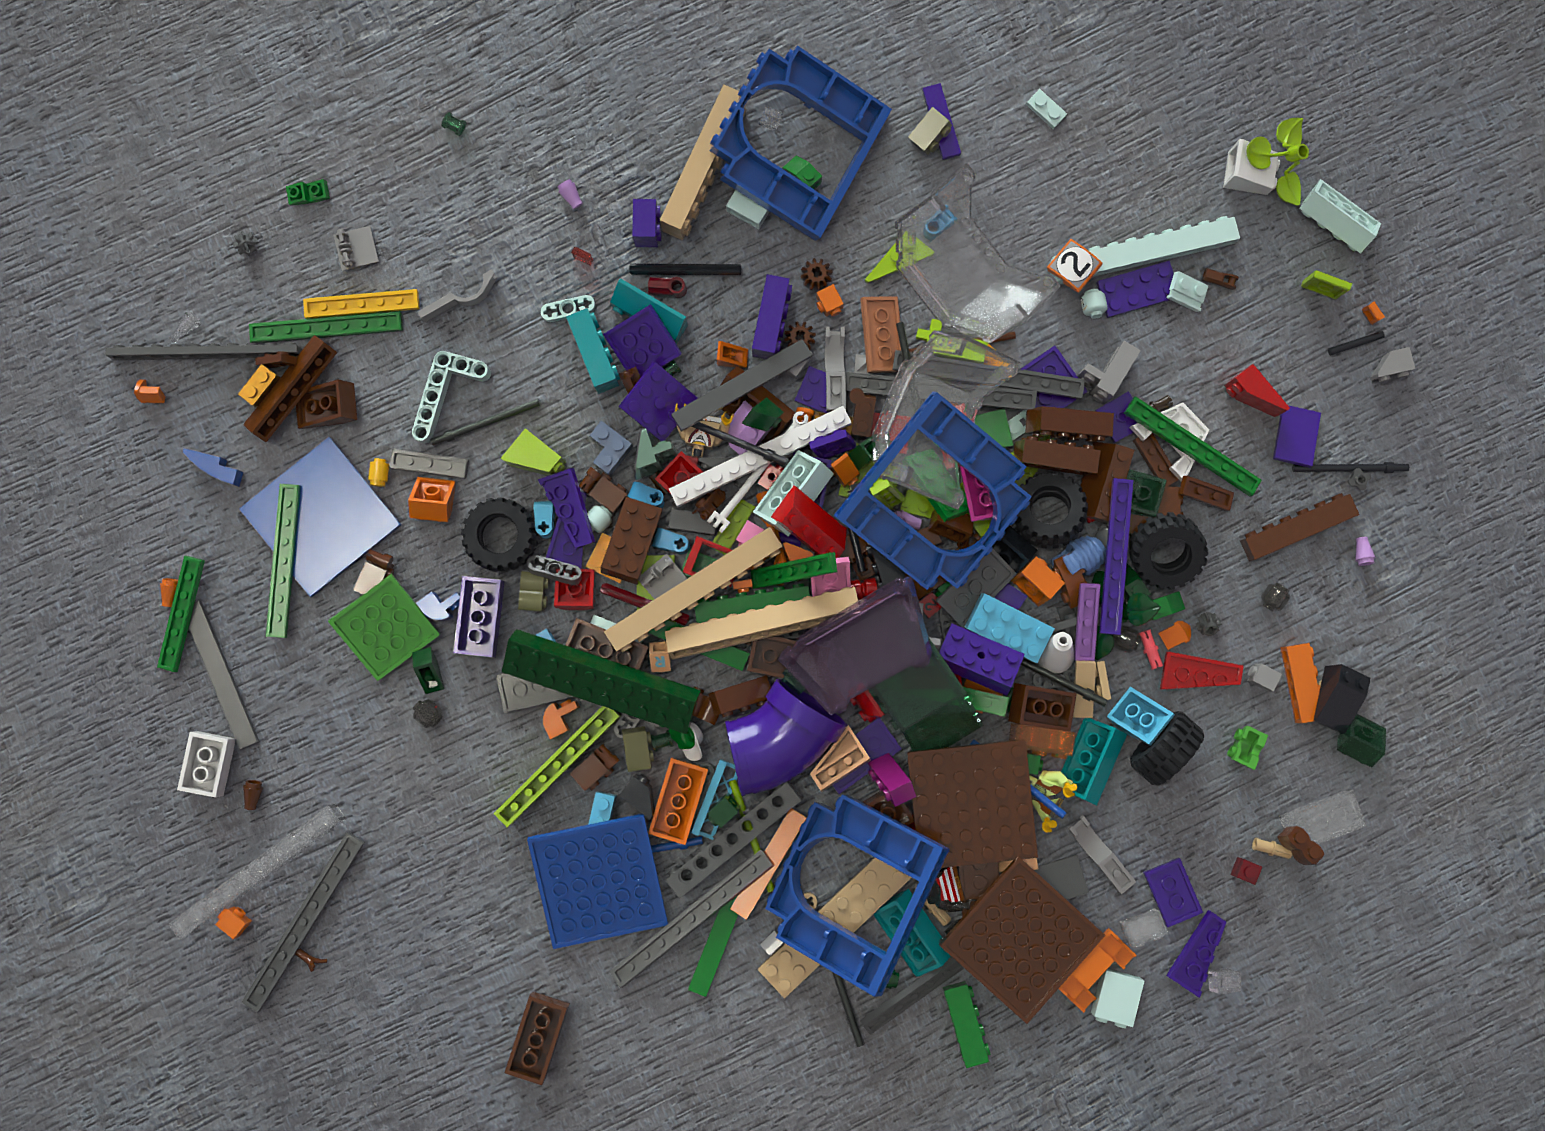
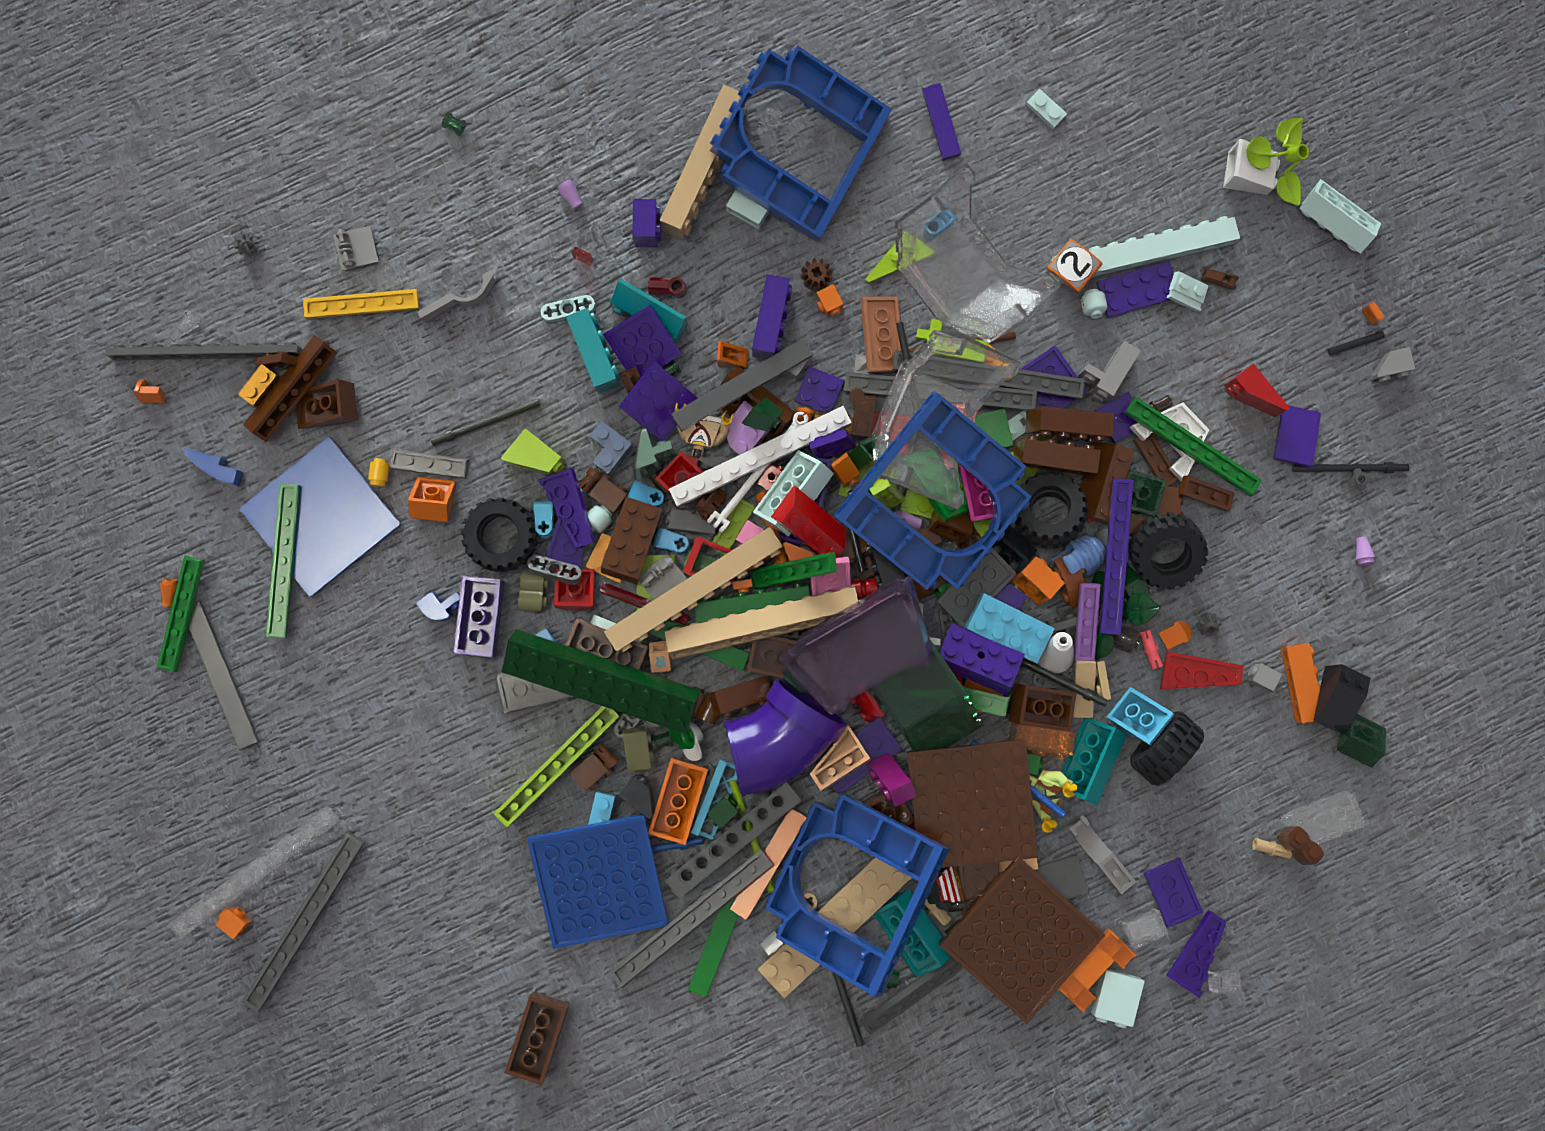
white brick [177,731,236,797] -> none
reddish brown cone [243,780,263,810] -> none
green tile [249,311,403,343] -> none
green slope [286,179,330,205] -> none
reddish brown bar [295,948,327,972] -> none
bright green plate [328,573,440,681] -> none
hinge [353,549,394,594] -> none
light aqua beam [412,351,491,444] -> none
dark green slope [412,647,444,694] -> none
clear smoke head [413,699,443,728] -> none
orange brick [543,699,580,739] -> none
black axle [629,263,742,275] -> none
black bar [691,422,789,466] -> none
green slope [782,155,822,190] -> none
reddish brown gear [784,321,816,350] -> none
light grey piece [825,327,846,411] -> none
brick [908,107,952,155] -> none
red tile [918,592,941,619] -> none
green brick [942,981,991,1068] -> none
green slope [1150,591,1185,621] -> none
bright green cylinder [1227,725,1268,770] -> none
dark red brick [1230,857,1262,885] -> none
reddish brown brick [1240,493,1360,561] -> none
clear smoke head [1261,582,1291,612] -> none
lime tile [1301,270,1352,300] -> none

